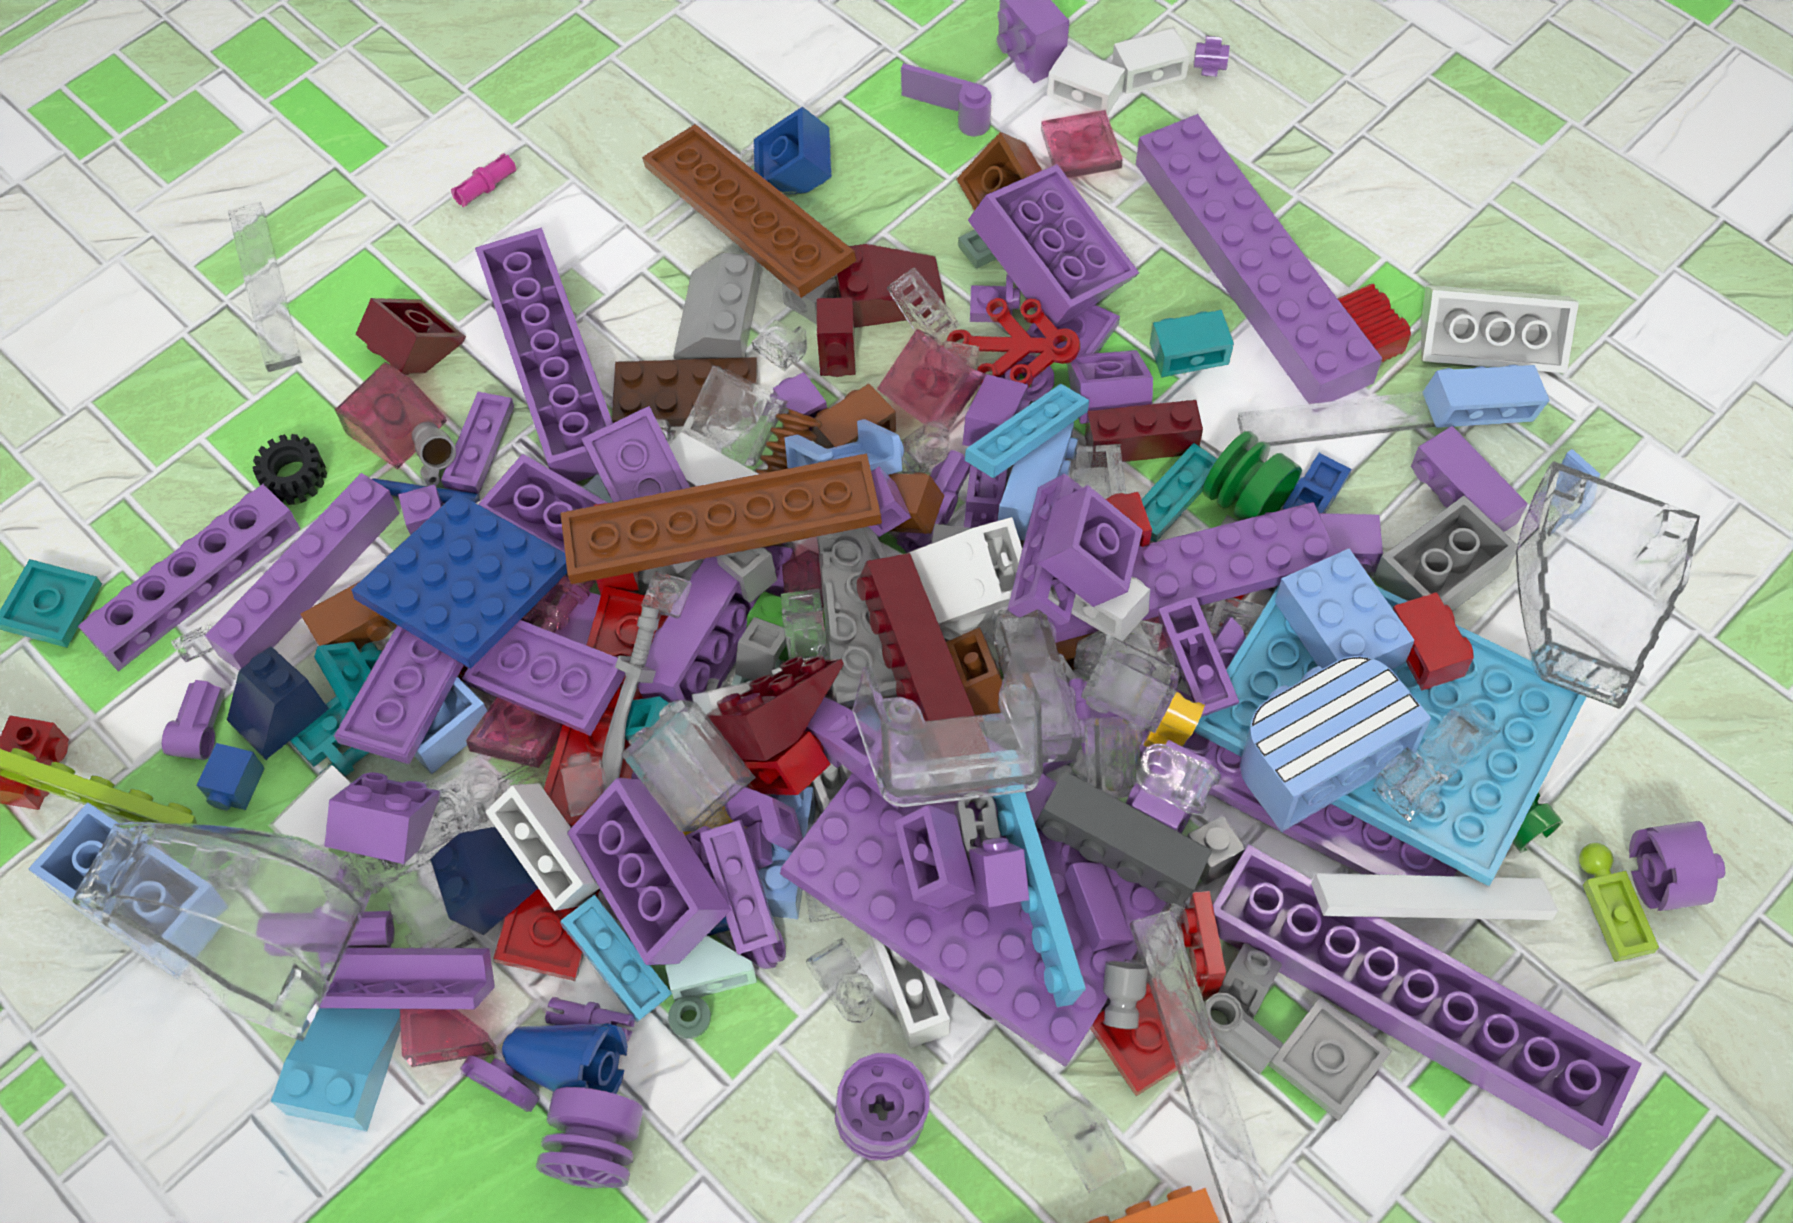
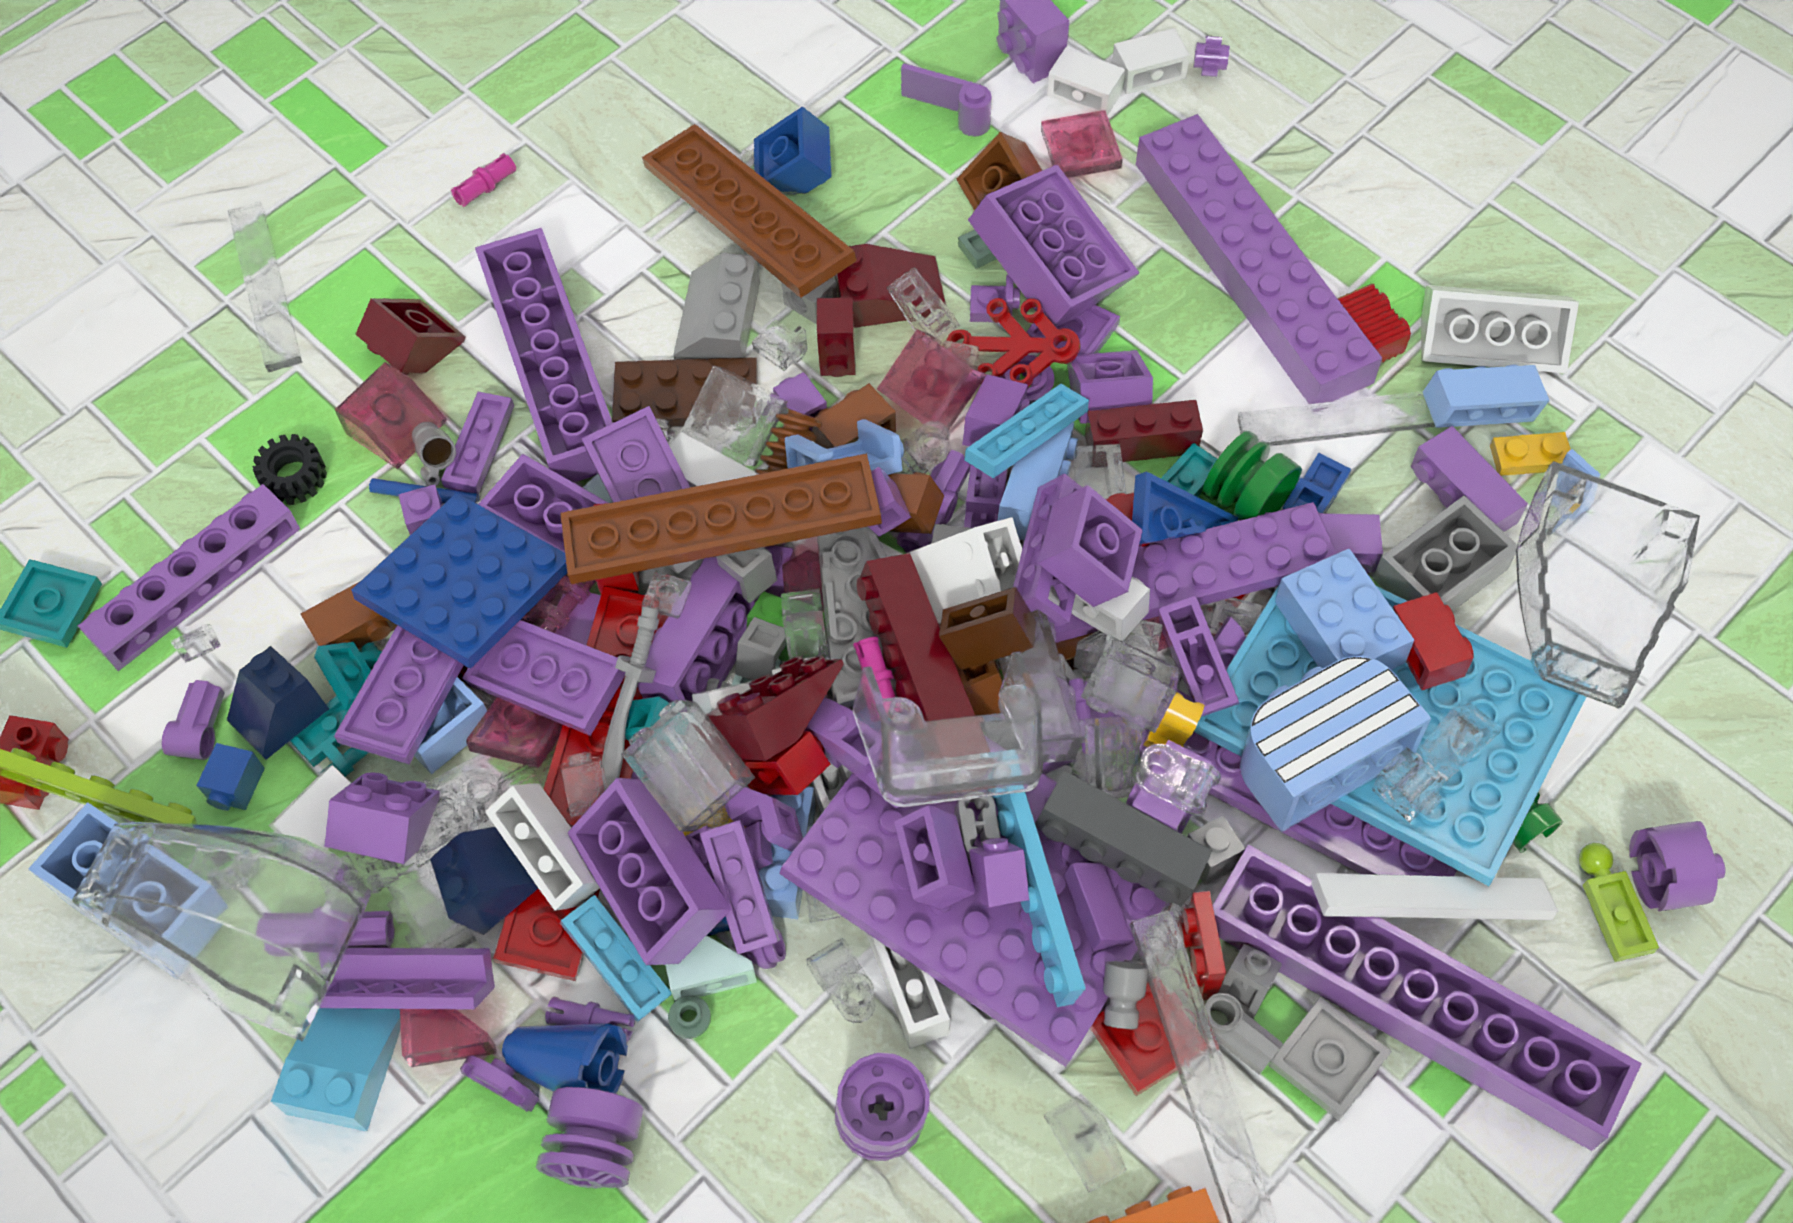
medium lavender brick [205,473,400,670] -> none
teal brick [1150,310,1234,377] -> none
none -> dark pink pin [853,636,902,722]
none -> reddish brown brick [939,587,1036,670]
none -> blue wing [1132,471,1238,545]
none -> yellow plate [1490,432,1571,476]

